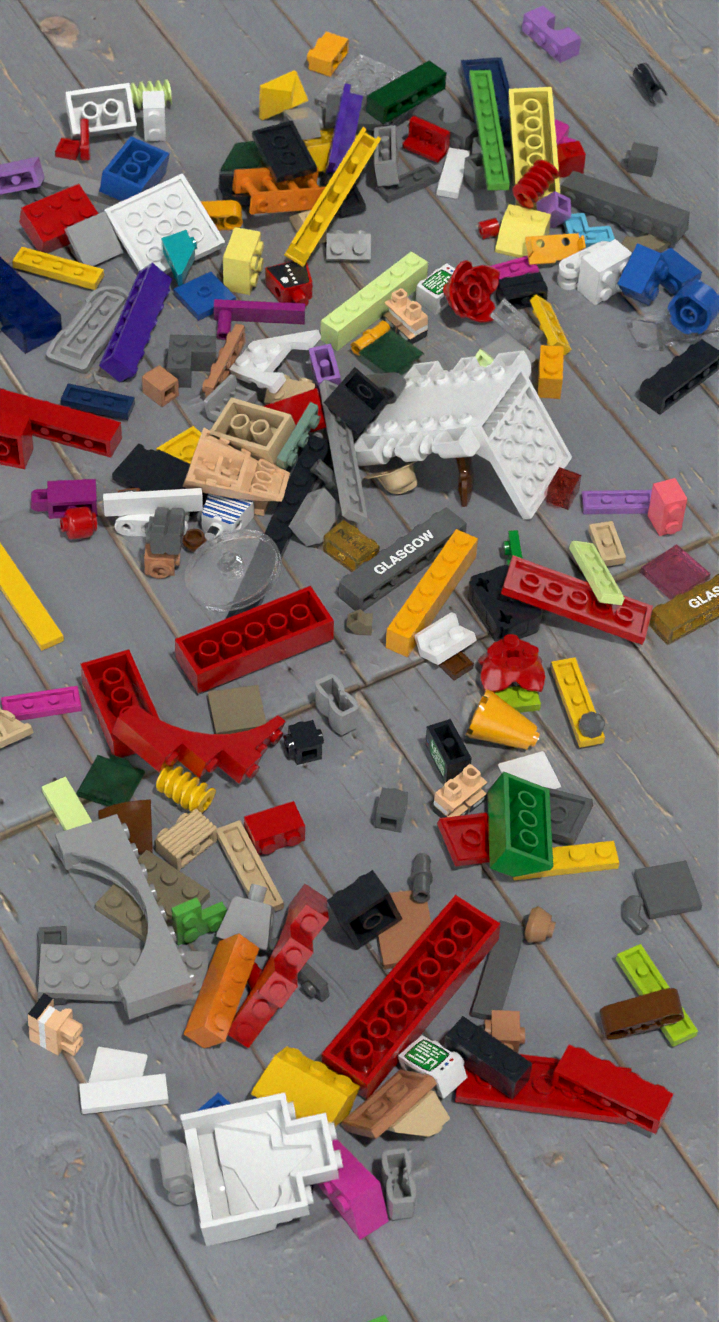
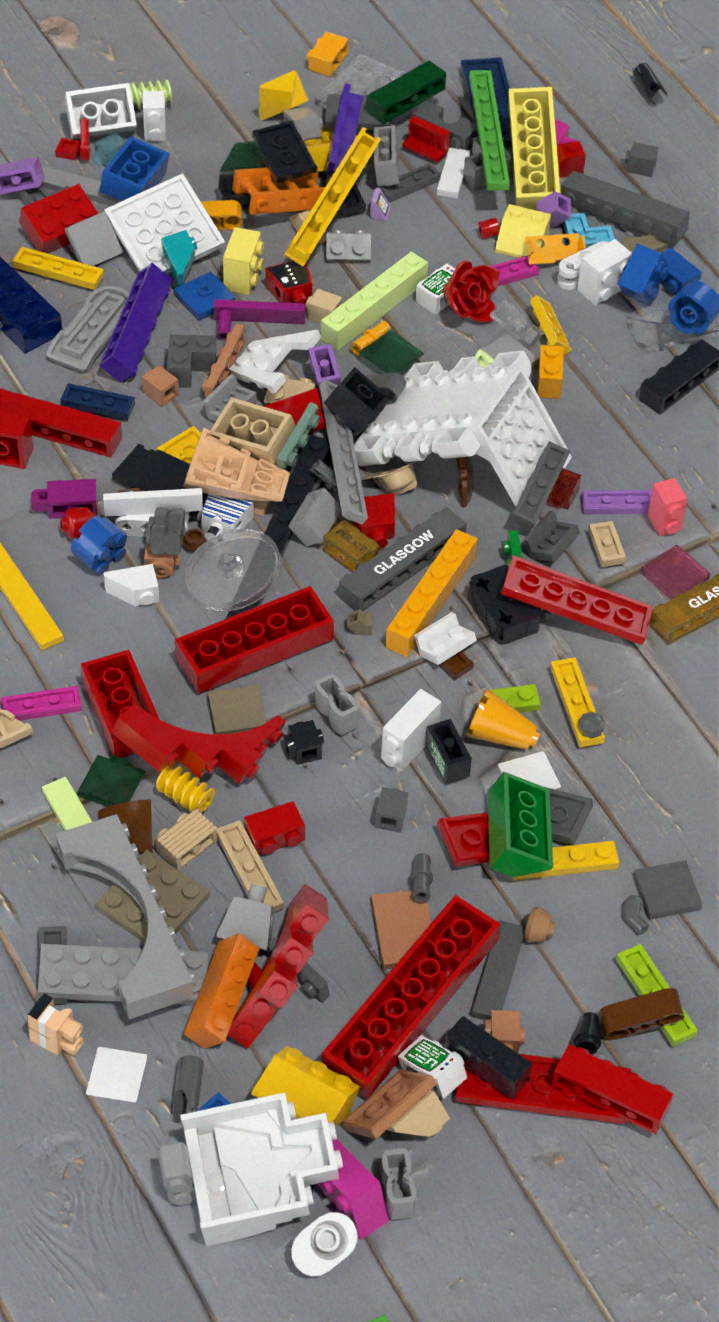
white tile [79,1074,169,1114] -> none
bright green plate [172,897,227,946] -> none
black brick [327,870,402,949] -> none
light nougat hips [383,289,428,346] -> none
light nougat hips [433,764,488,818] -> none
red brick [478,634,545,692] -> none
black brick [496,272,548,312] -> none
red piece [512,159,559,208] -> none
medium lavender arch [522,5,581,63] -> none
yellowish green tile [569,541,625,605] -> none
none -> blue brick [71,515,127,575]
none -> clear light blue brick [94,132,126,168]
none -> white slope [104,564,159,606]
none -> dark grey piece [172,1055,204,1122]
none -> white piece [292,1212,357,1276]
none -> tan brick [306,289,342,324]
none -> red torso [351,493,395,549]
none -> lavender slope [370,188,391,221]
none -> white brick [381,689,442,772]
none -> dark grey plate [511,441,570,528]
none -> dark grey bracket [524,511,580,562]
none -> black cone [573,1012,601,1055]

